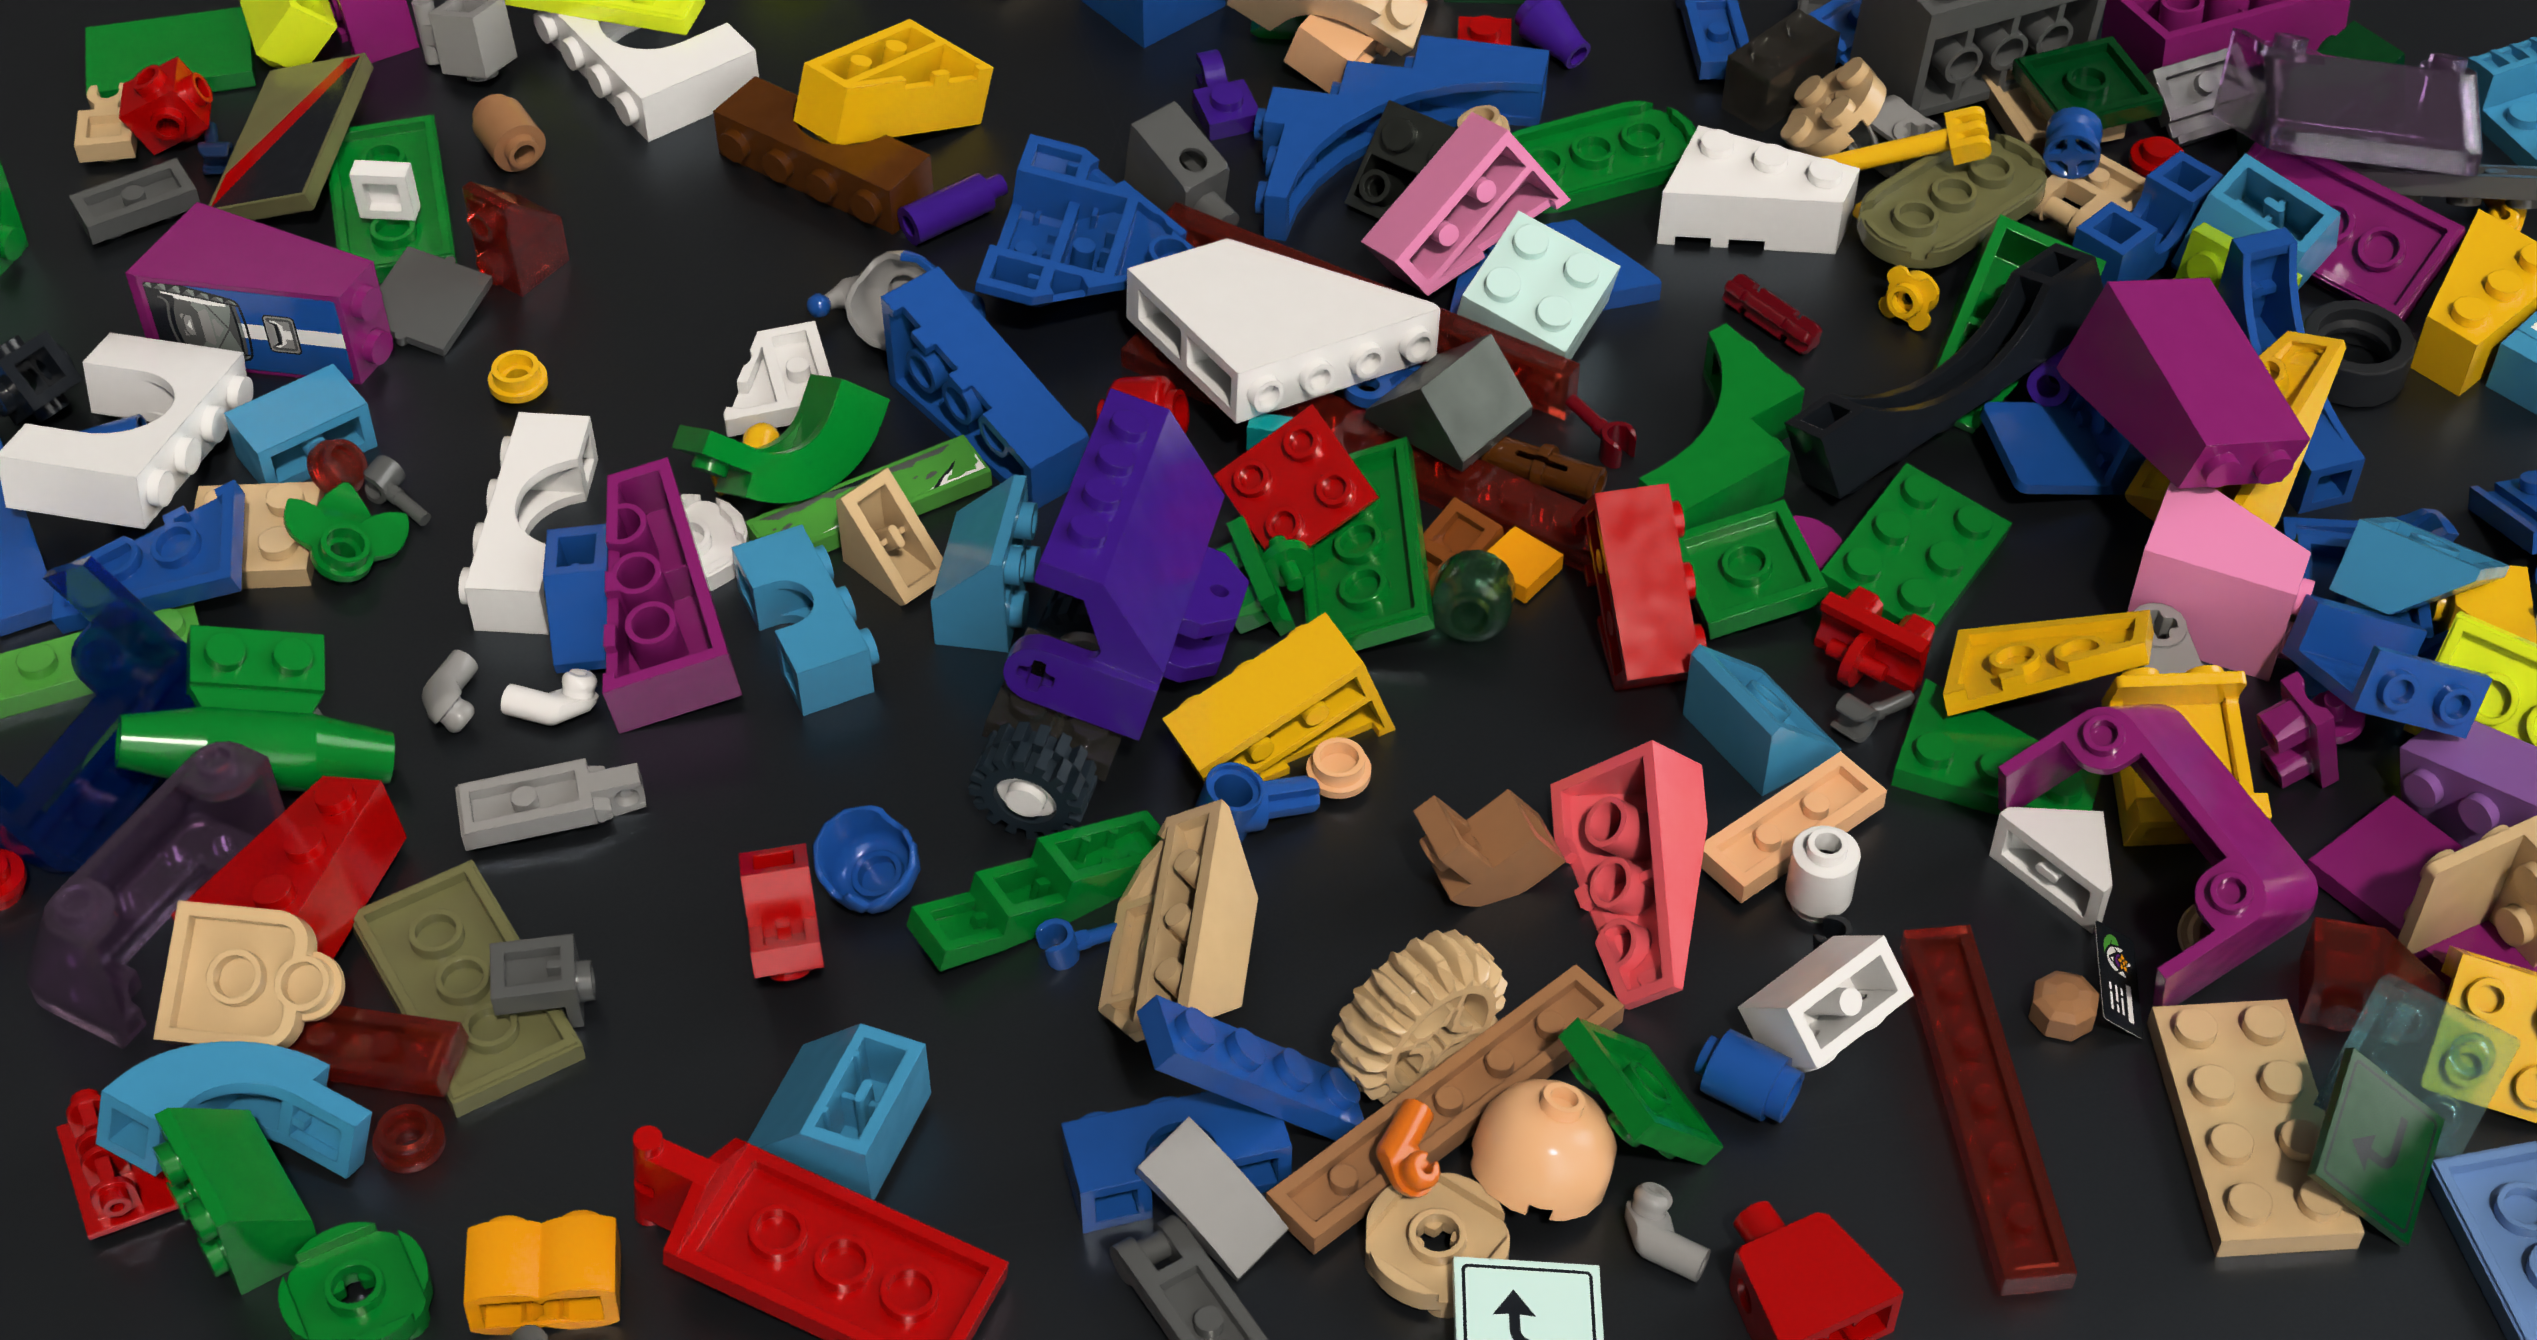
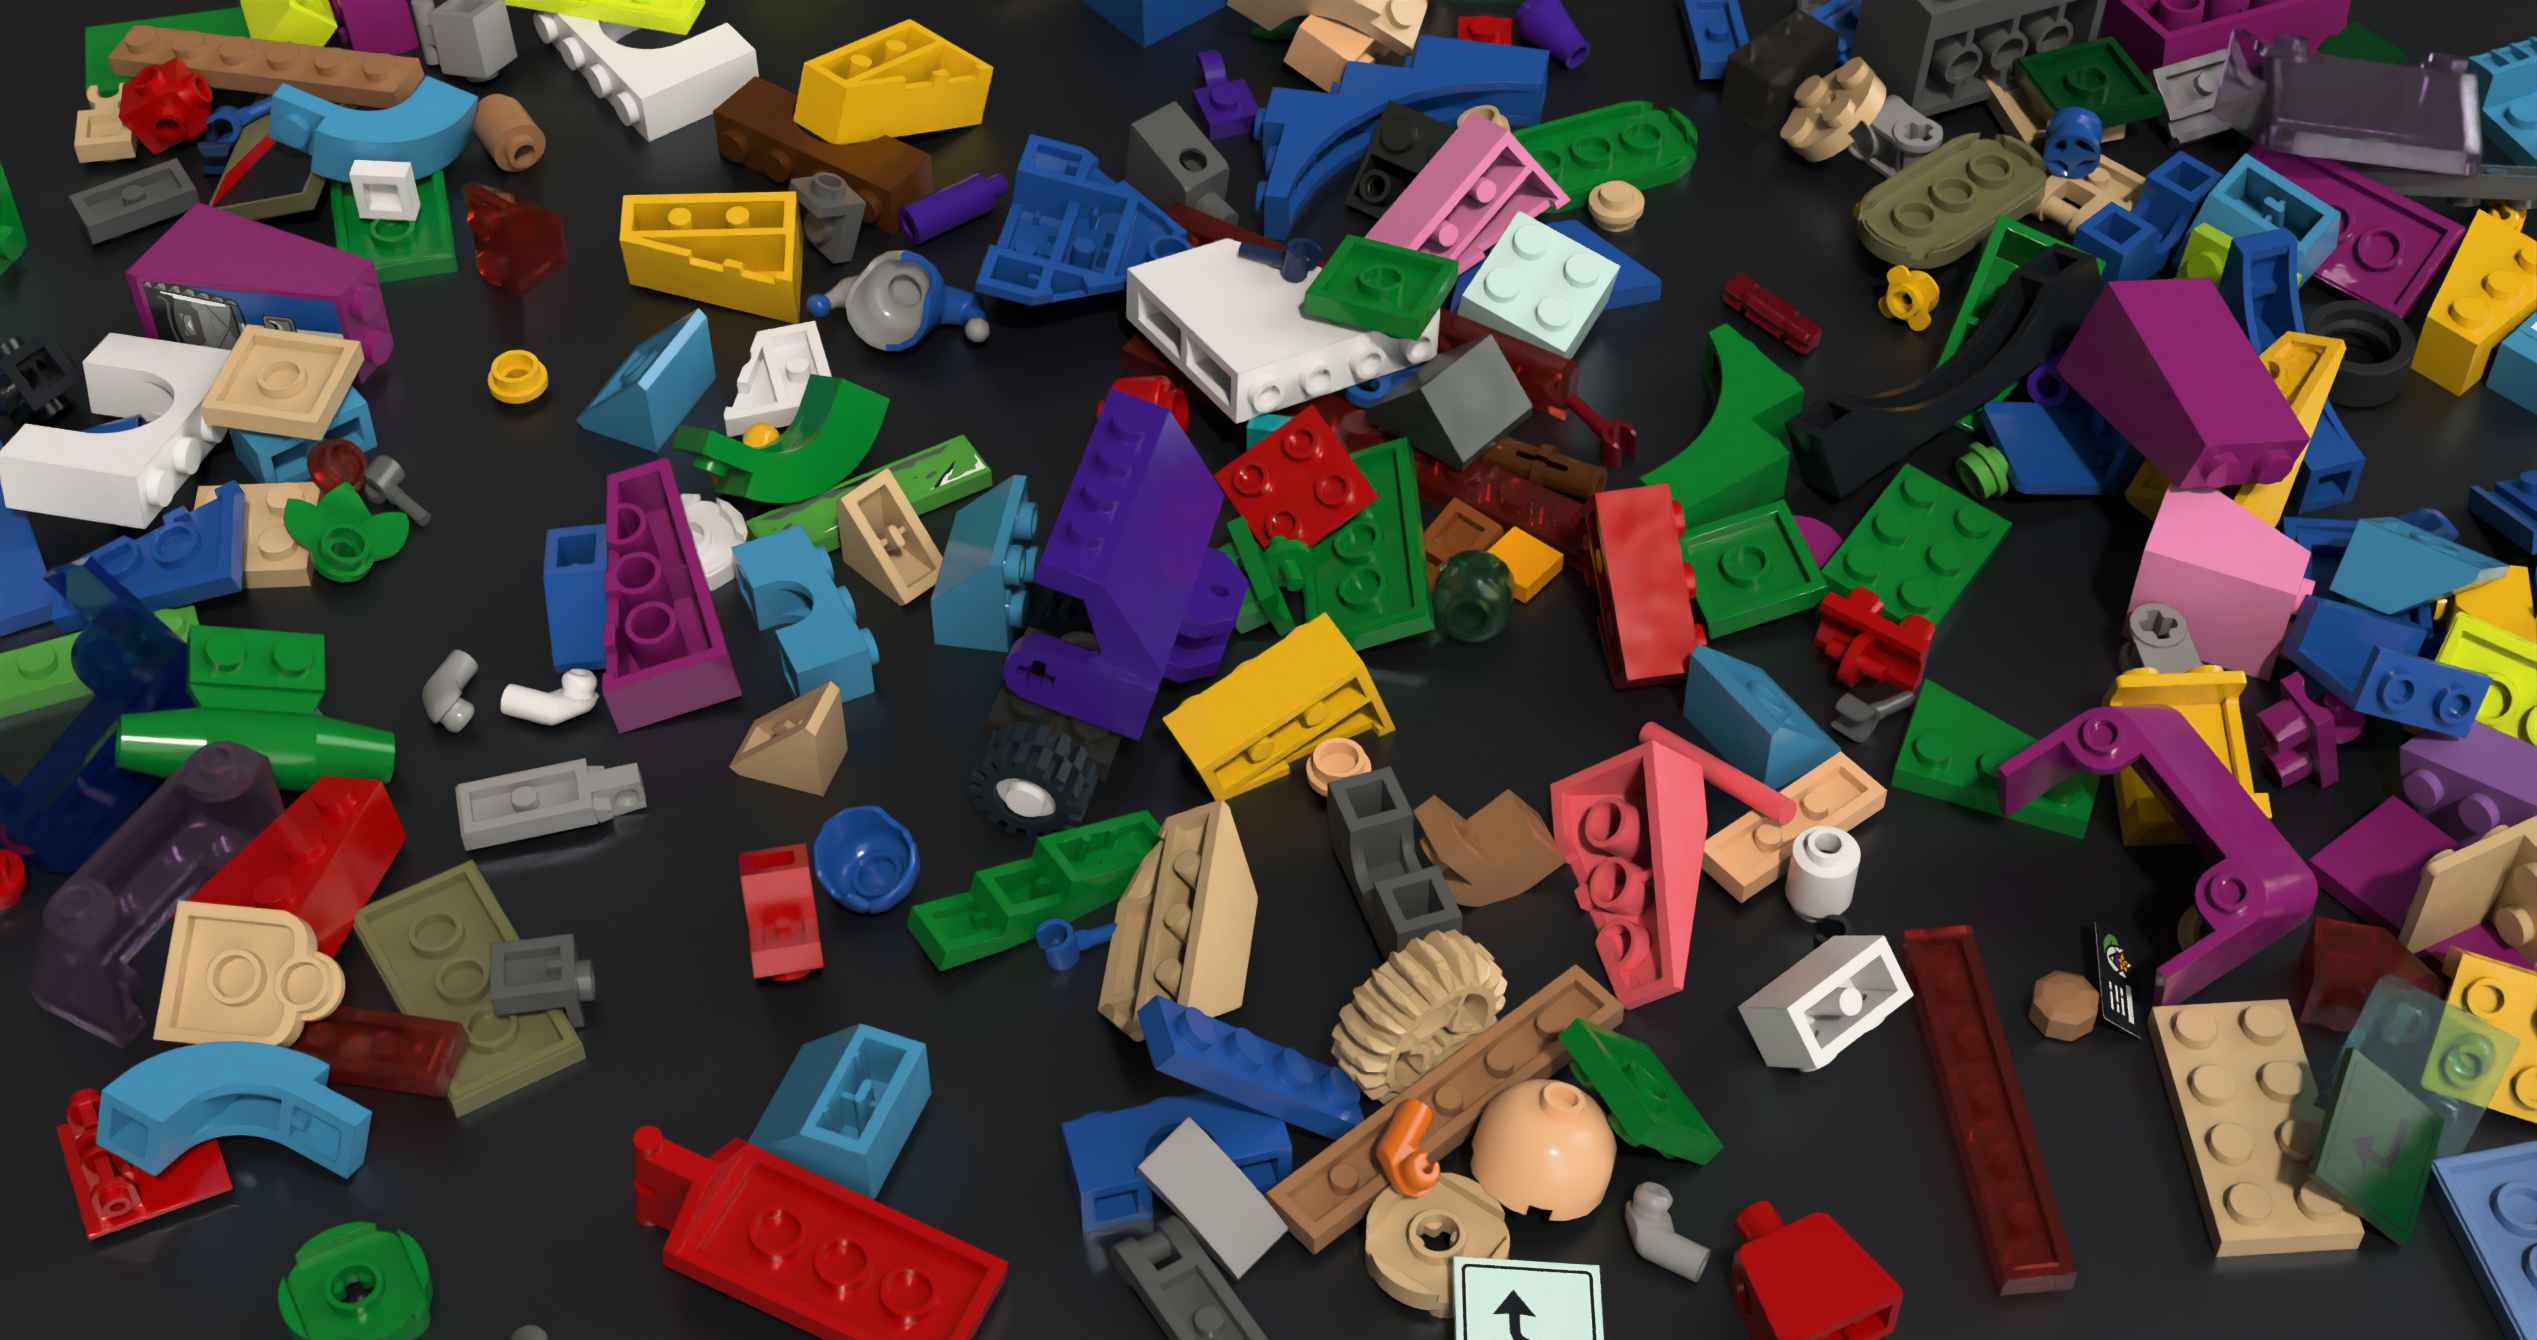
green slope [152,1108,317,1296] -> none
clear red plate [372,1104,446,1174] -> none
dark grey piece [380,246,494,357] -> none
white arch [458,412,598,635] -> none
light orange brick [463,1210,621,1335] -> none
blue wedge [881,266,1090,509] -> none
blue axle [1194,762,1320,843] -> none
white wedge [1657,125,1860,254] -> none
blue brick [1694,1029,1805,1123] -> none
yellow hinge [1820,106,1992,171] -> none
yellow wing [1943,610,2154,716] -> none
white slope [1989,807,2113,934] -> none
red plate [2129,136,2184,178] -> none
none -> medium nougat plate [107,25,425,109]
none -> tan plate [200,325,365,441]
none -> blue hand [206,96,272,142]
none -> dark azure arch [268,76,478,183]
none -> dark azure slope [576,308,716,453]
none -> yellow wedge [620,191,804,324]
none -> tan slope [729,681,848,796]
none -> dark grey bracket [788,172,867,264]
none -> dark blue hand [1239,237,1320,283]
none -> green plate [1304,234,1459,341]
none -> dark grey arch [1327,766,1462,962]
none -> tan plate [1588,180,1645,232]
none -> coral bar [1639,722,1797,825]
none -> bright green plate [1955,442,2009,501]

